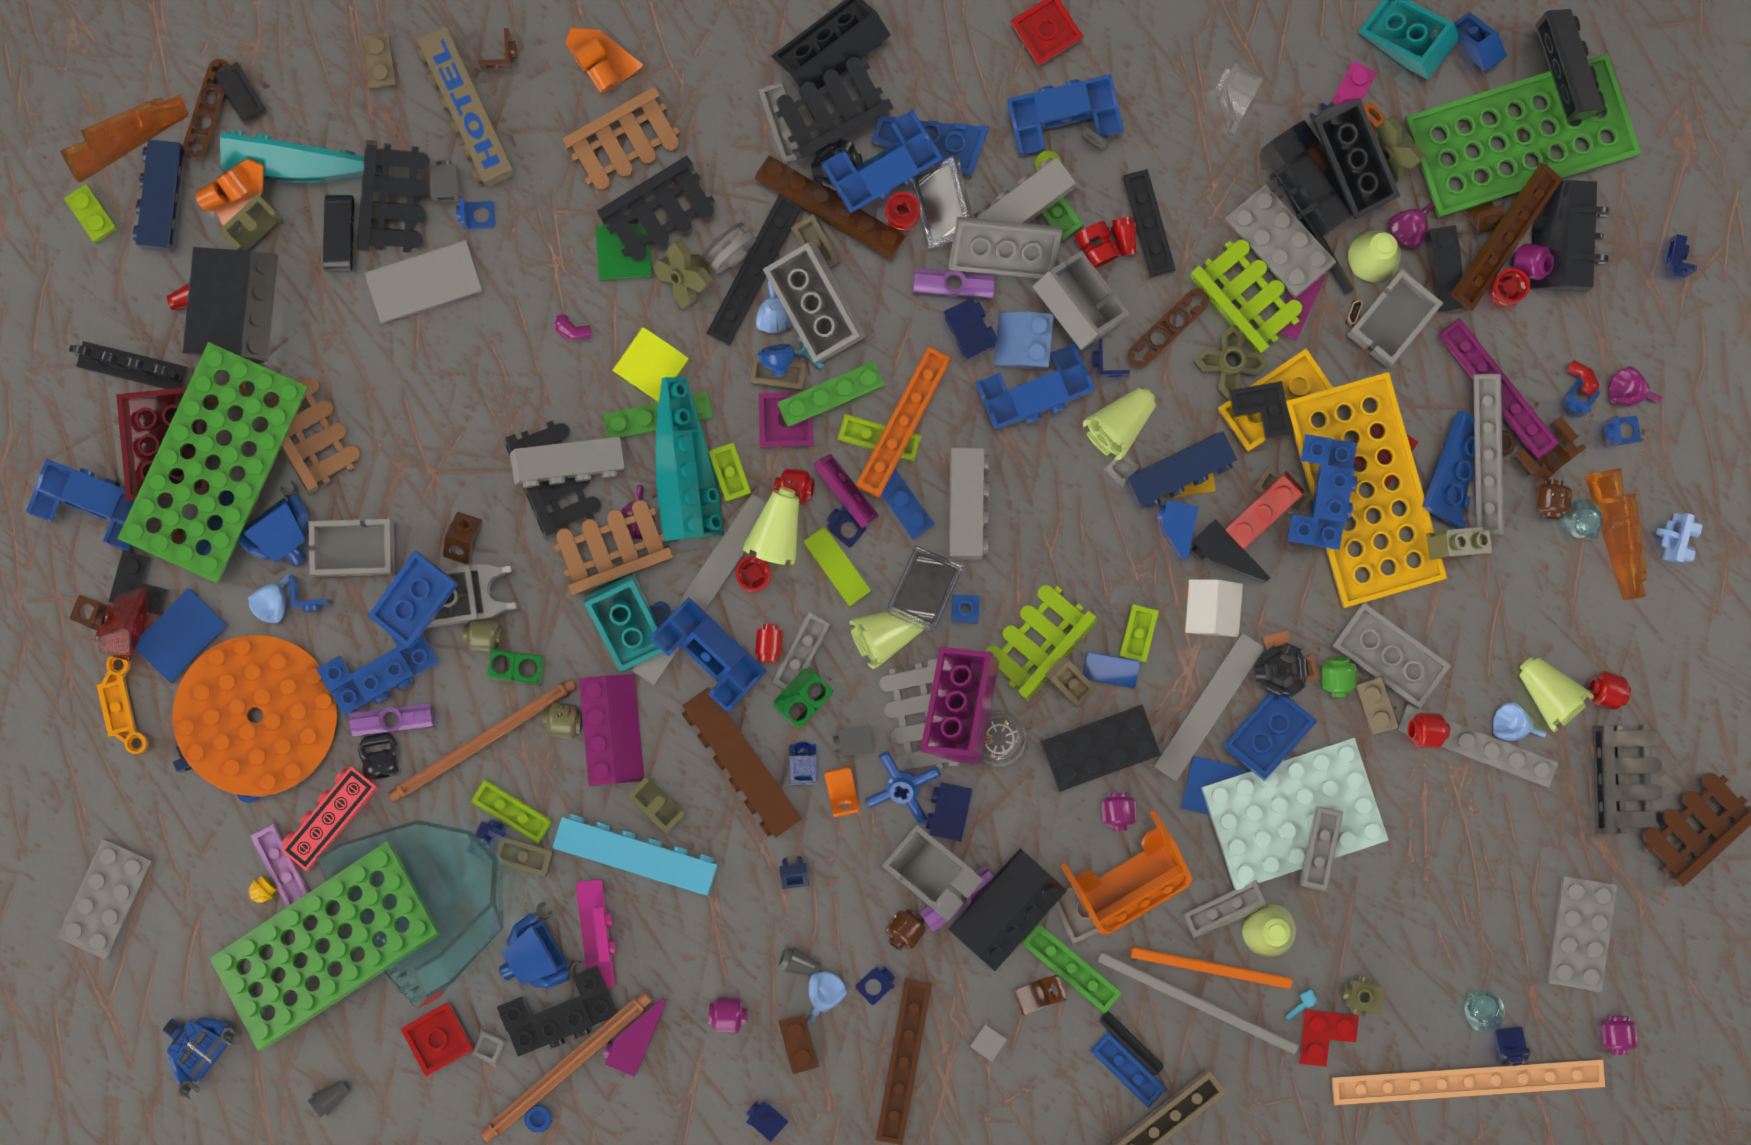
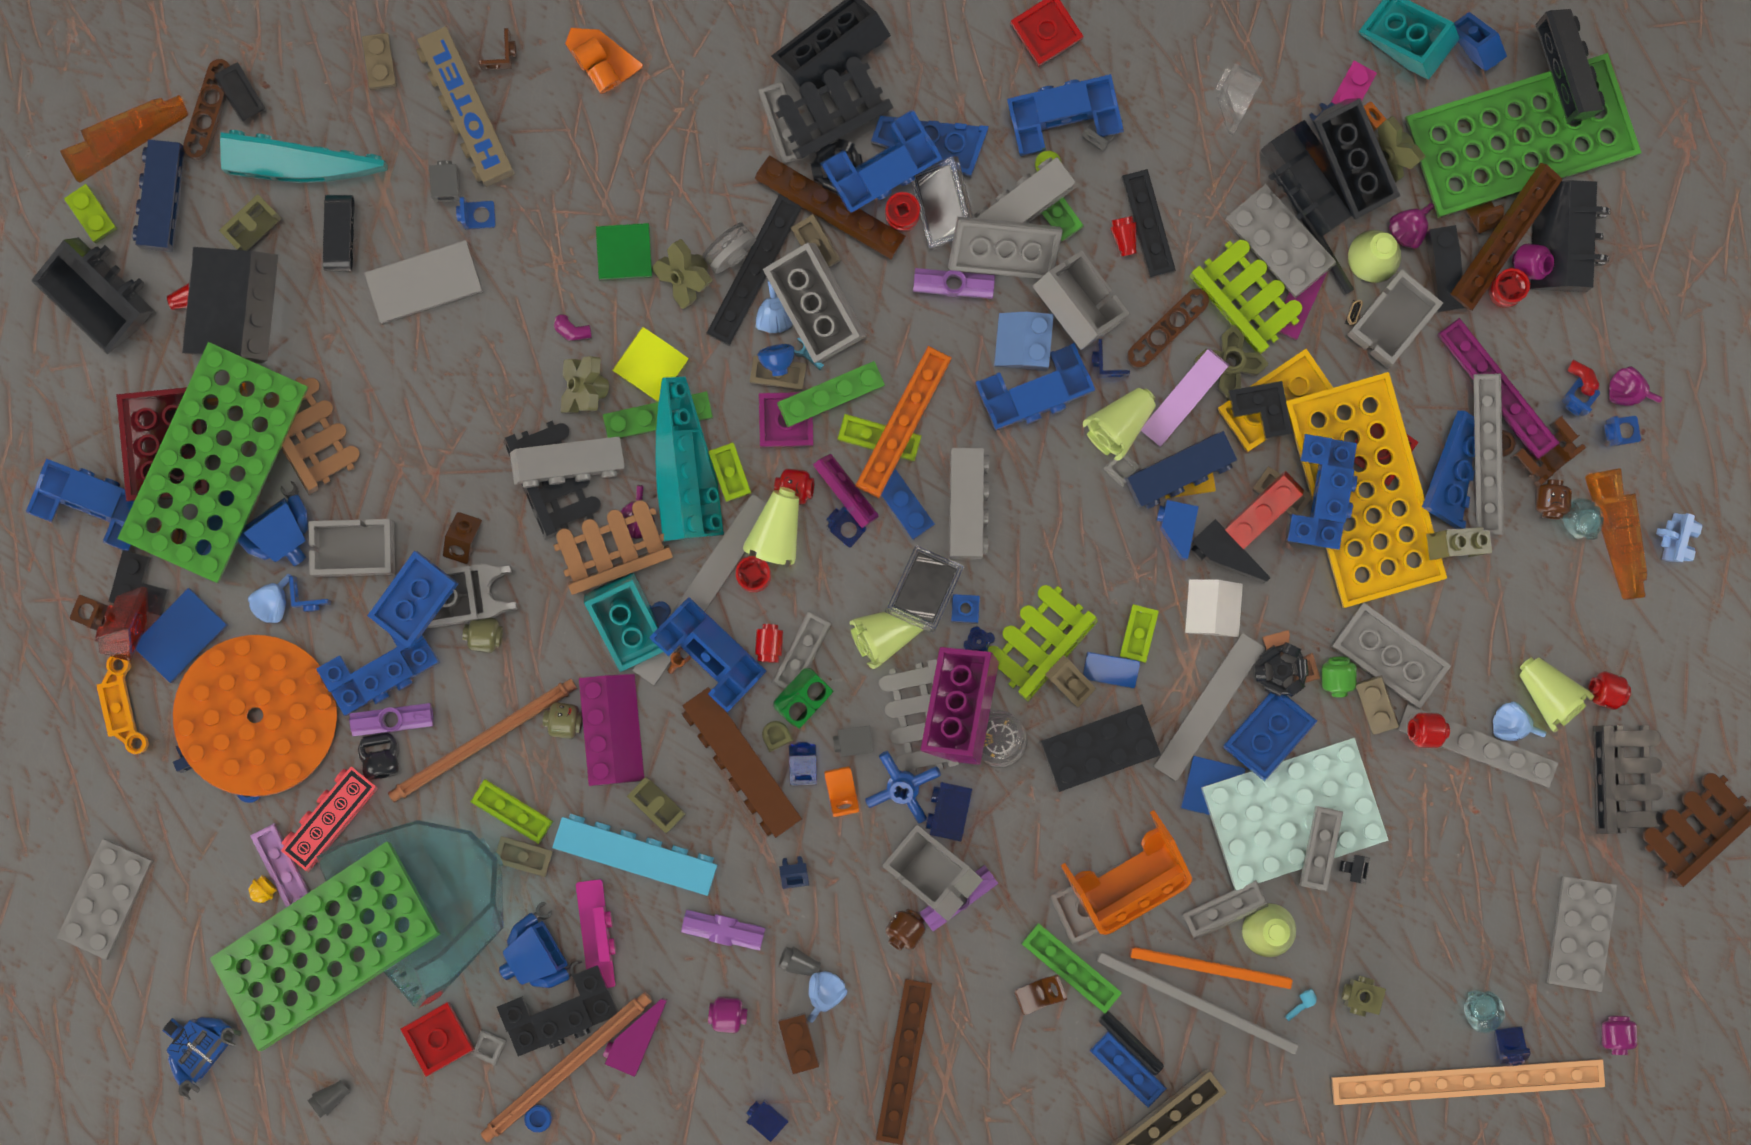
black fence [69,341,188,389] -> none
orange panel [196,158,264,226] -> none
black fence [357,140,430,253] -> none
clear blue bracket [468,818,508,855] -> none
green piece [487,649,546,686] -> none
medium nougat fence [562,86,680,190] -> none
black fence [597,155,715,262] -> none
lime tile [803,526,871,607] -> none
clear blue bracket [855,965,896,1005] -> none
clear blue brick [943,298,998,363] -> none
black slope [948,848,1067,971] -> none
light grey tile [970,1024,1007,1062] -> none
red wheel [1074,221,1121,268] -> none
magenta head [1101,792,1137,831] -> none
red plate [1299,1009,1359,1067] -> none
clear blue bracket [1664,234,1697,277] -> none
none -> black piece [31,237,154,354]
none -> olive plant [560,356,609,414]
none -> dark orange hand [667,647,691,674]
none -> medium lavender piece [681,910,765,951]
none -> olive tile [762,721,794,752]
none -> clear blue plate [964,626,995,652]
none -> lavender tile [1141,348,1229,447]
none -> black tile [1339,855,1370,884]

